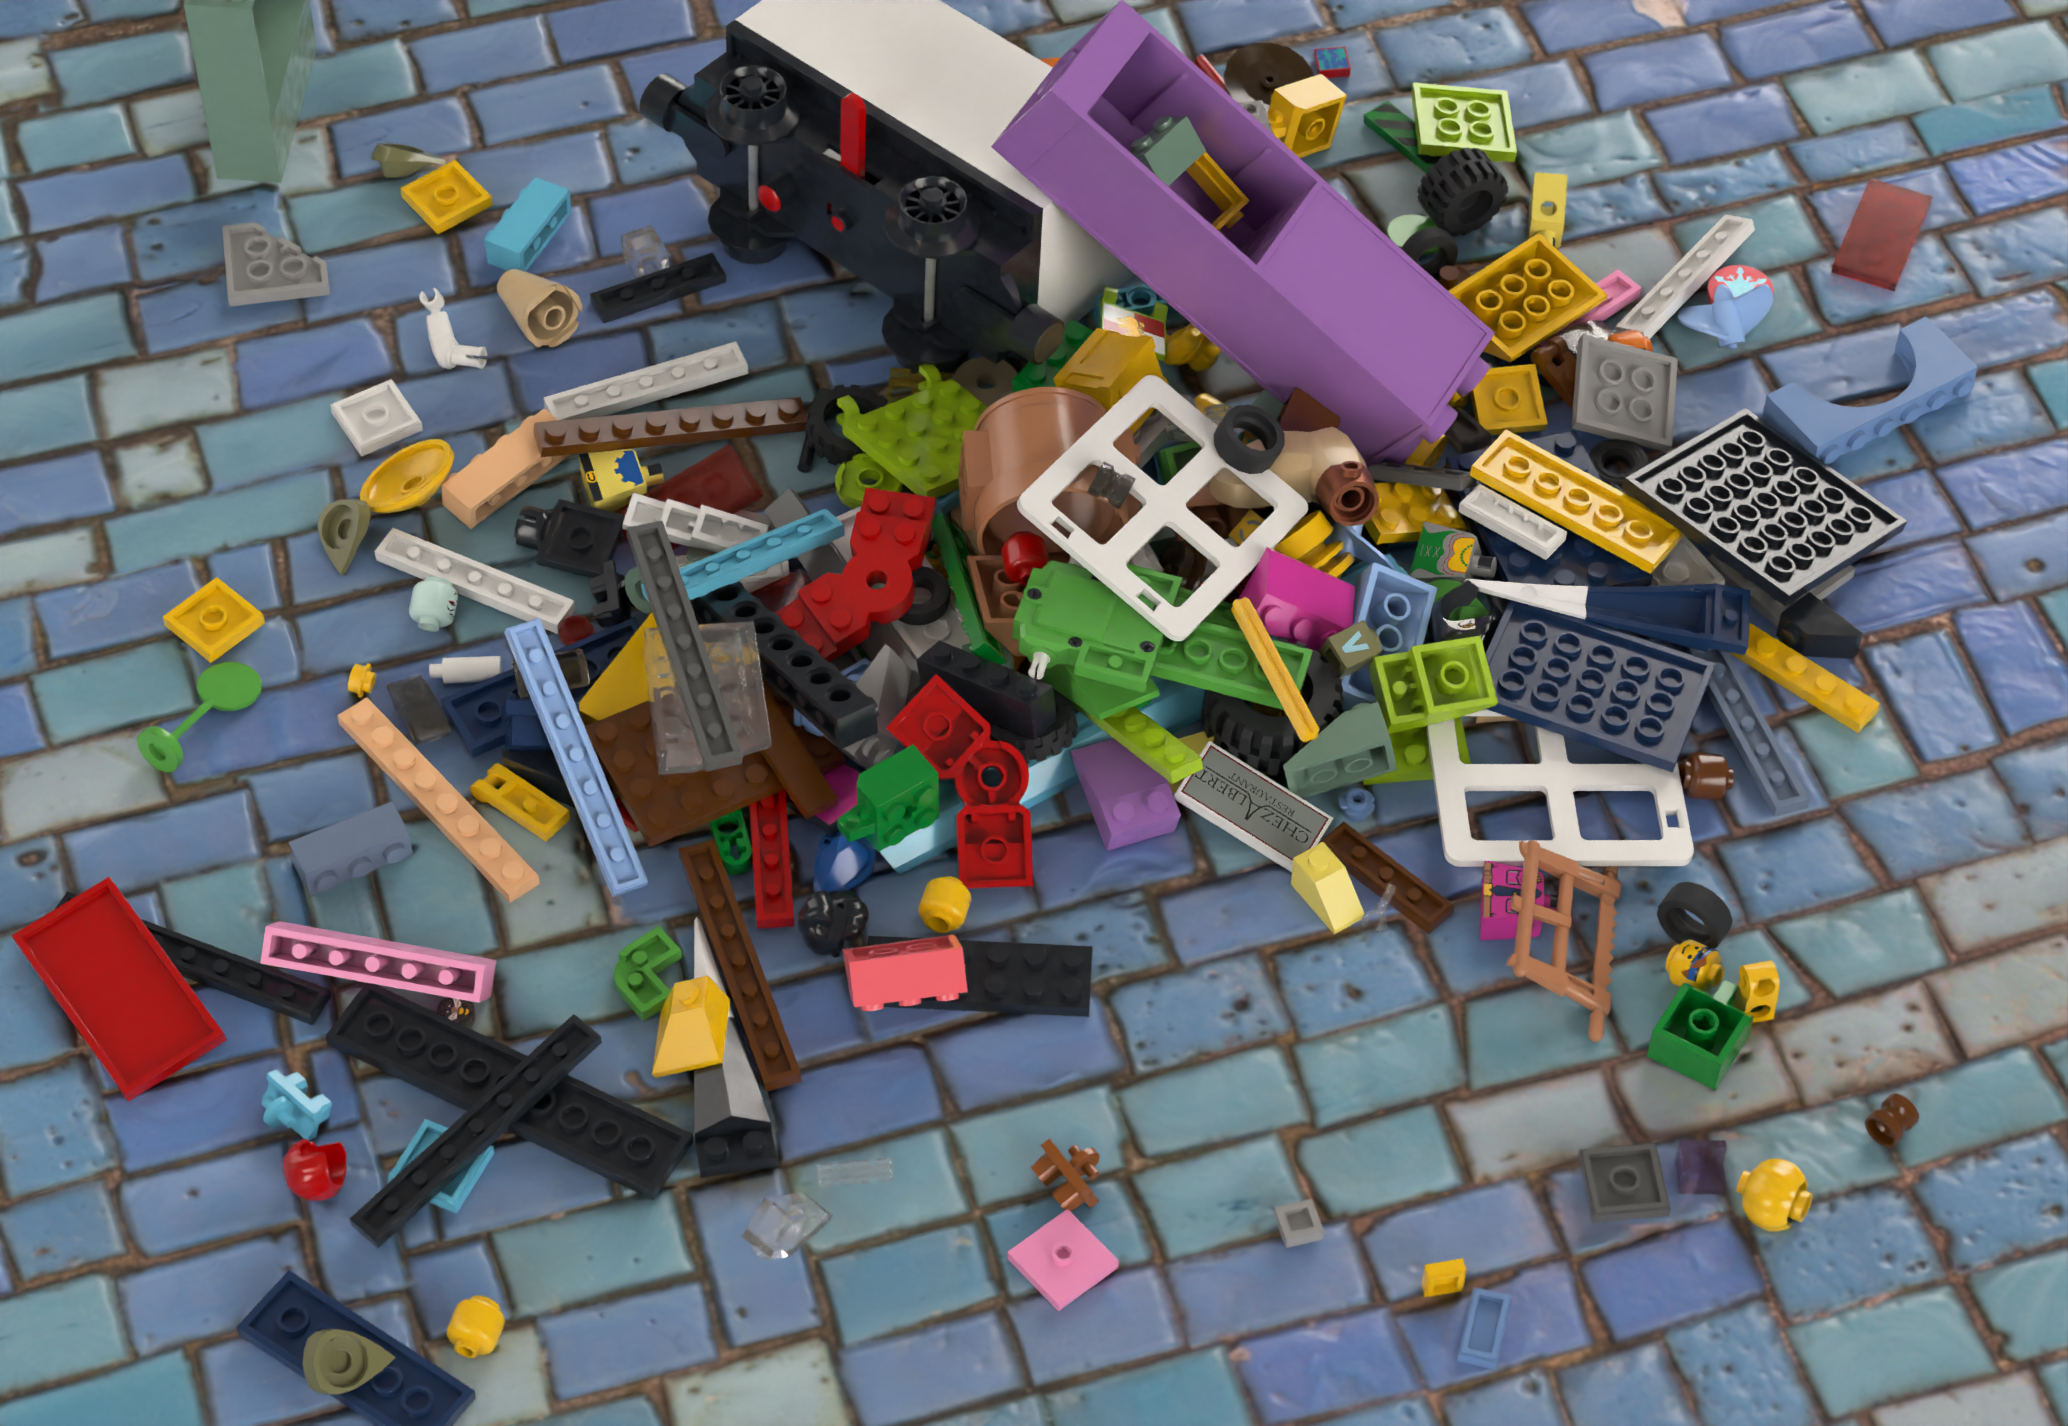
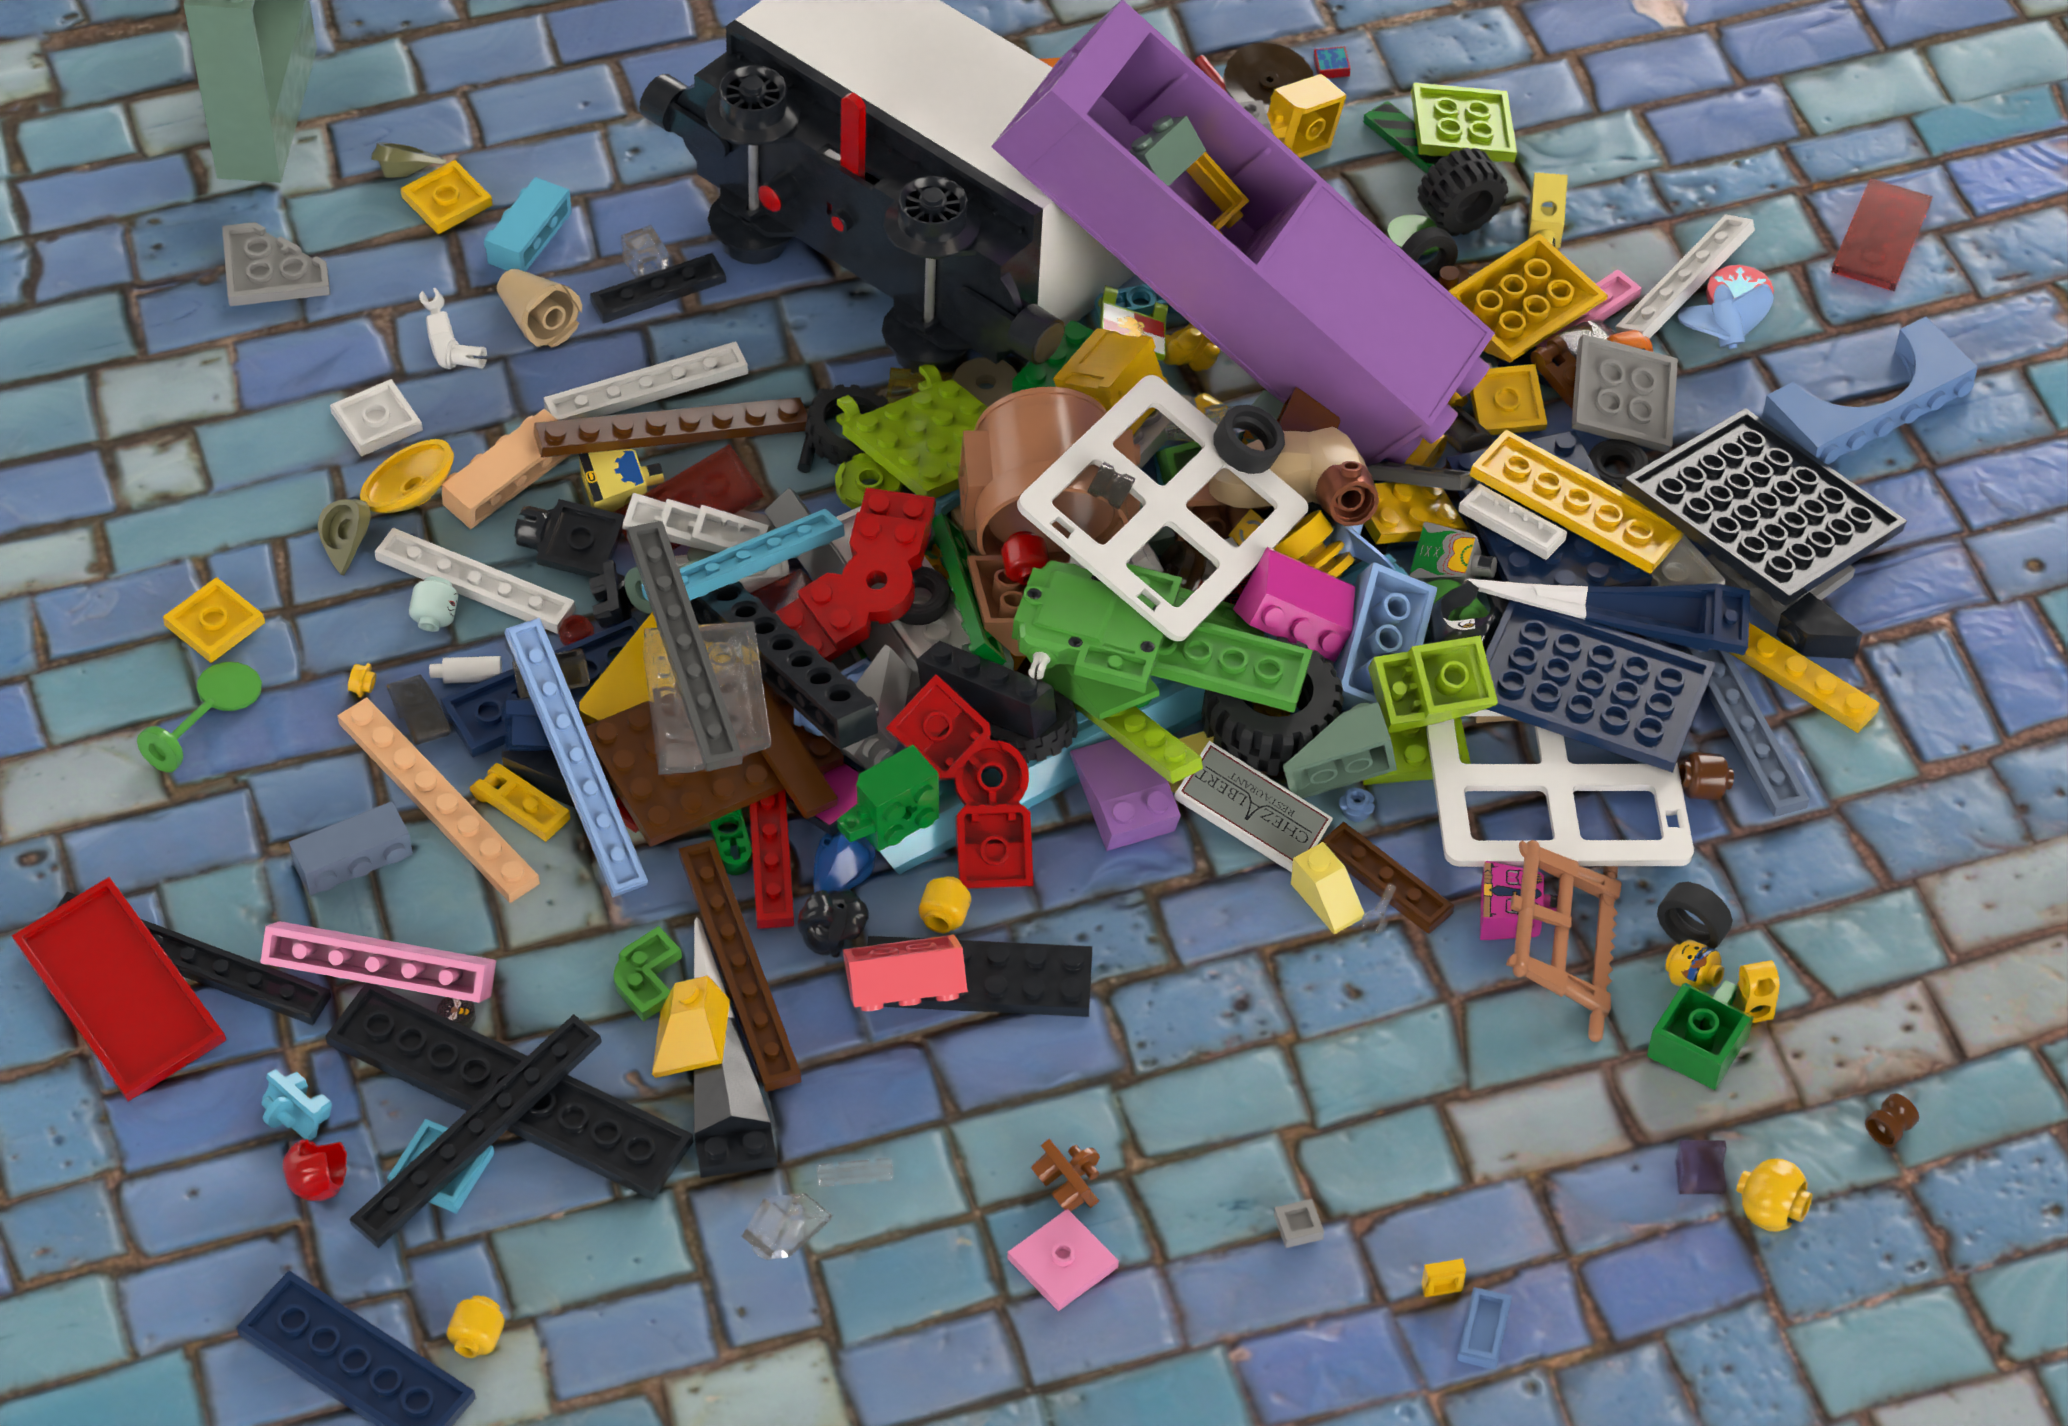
olive piece [303,1329,396,1395] -> none
yellow axle [1231,597,1319,742] -> none
olive brick [1319,620,1382,679] -> none
dark grey plate [1578,1143,1671,1223] -> none

